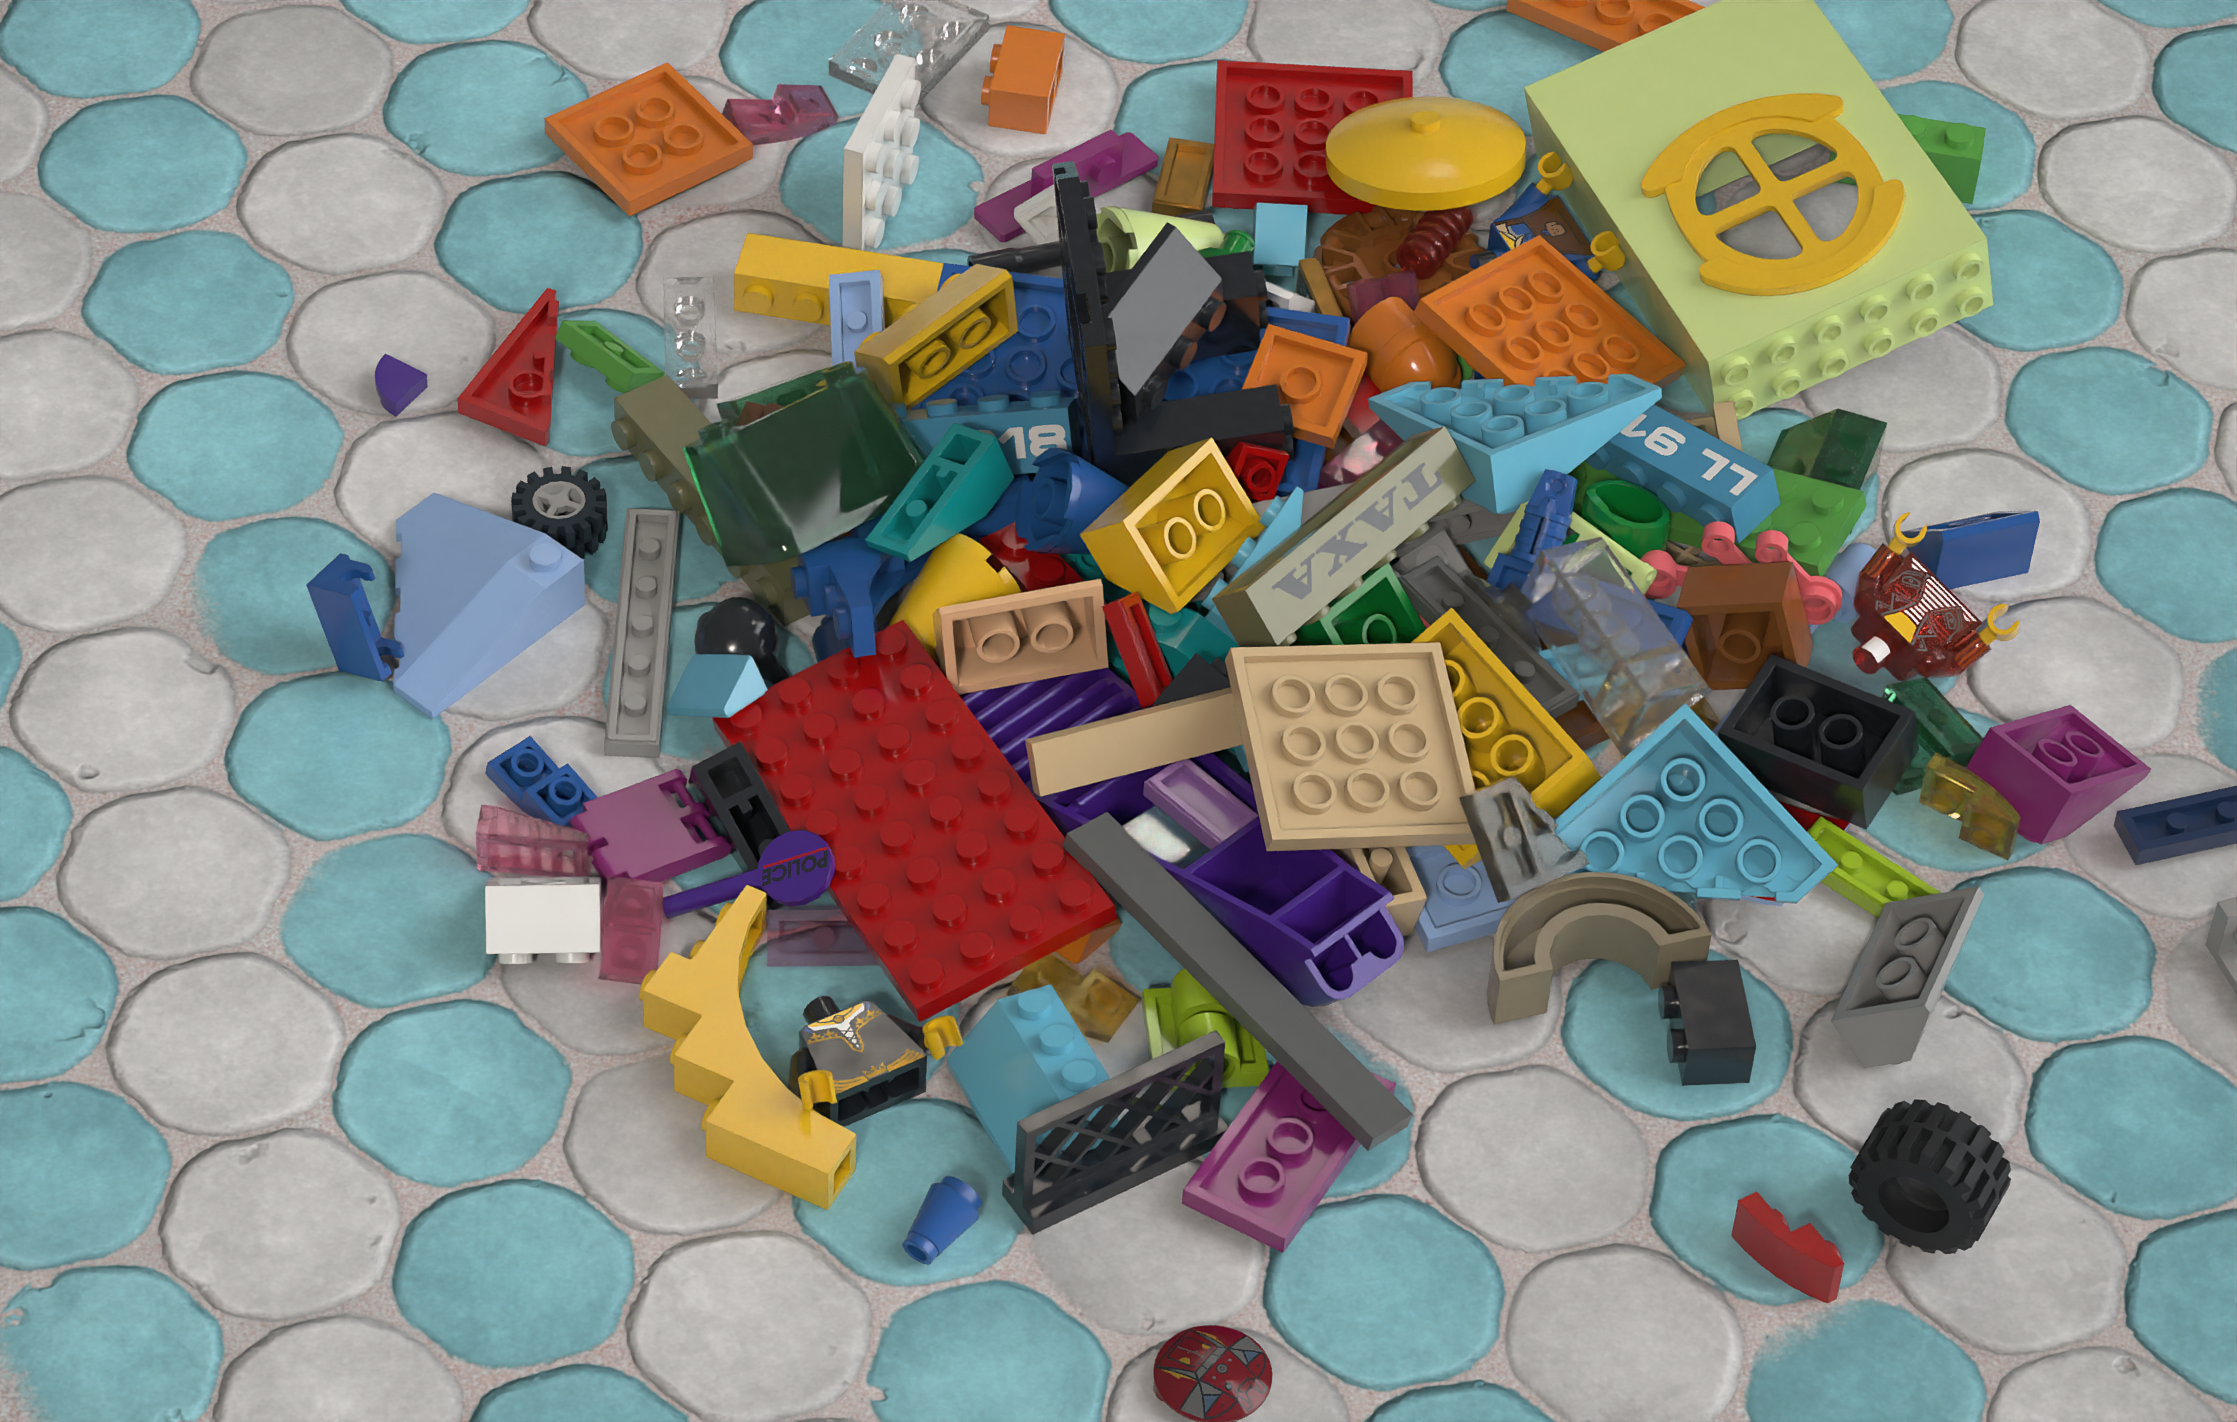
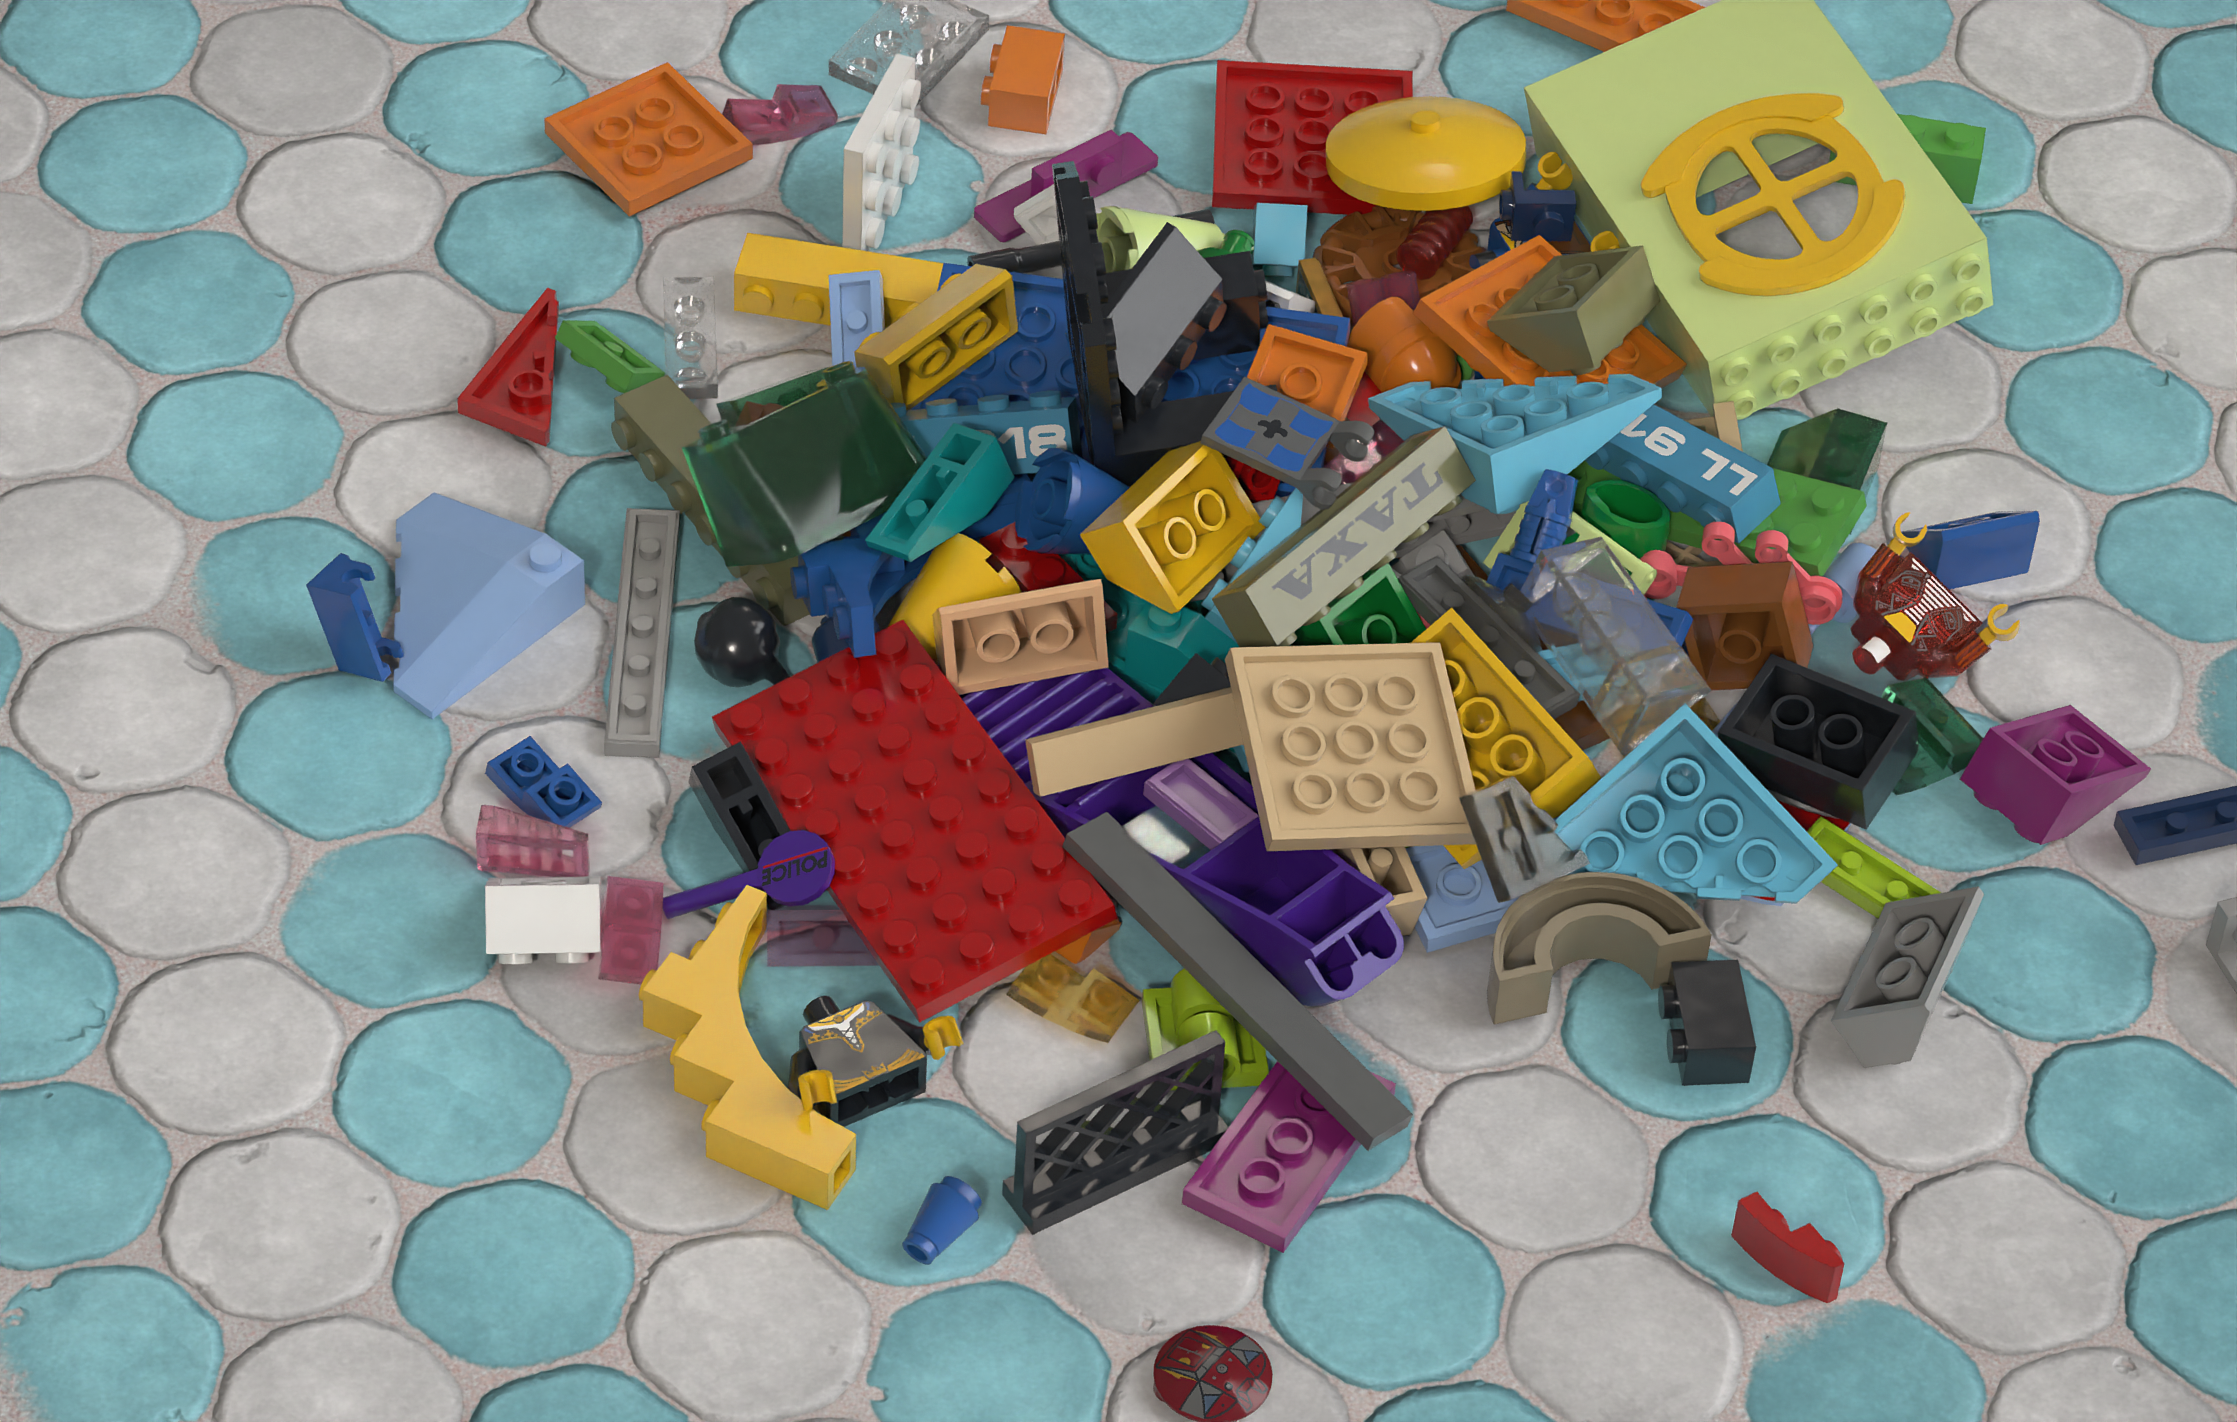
dark purple tile [375,353,428,417] -> none
black wheel [511,466,608,559] -> none
magenta plate [570,769,732,893] -> none
medium azure slope [666,654,768,718] -> none
medium azure slope [947,984,1118,1173] -> none
red tile [1102,592,1173,709] -> none
pearl gold tile [1152,137,1214,216] -> none
black tyre [1848,1099,2011,1254] -> none
clear yellow slope [1919,753,2021,860] -> none
none -> dark grey flag [1200,377,1374,510]
none -> olive slope [1487,245,1660,375]
none -> dark blue bracket [1499,171,1576,241]

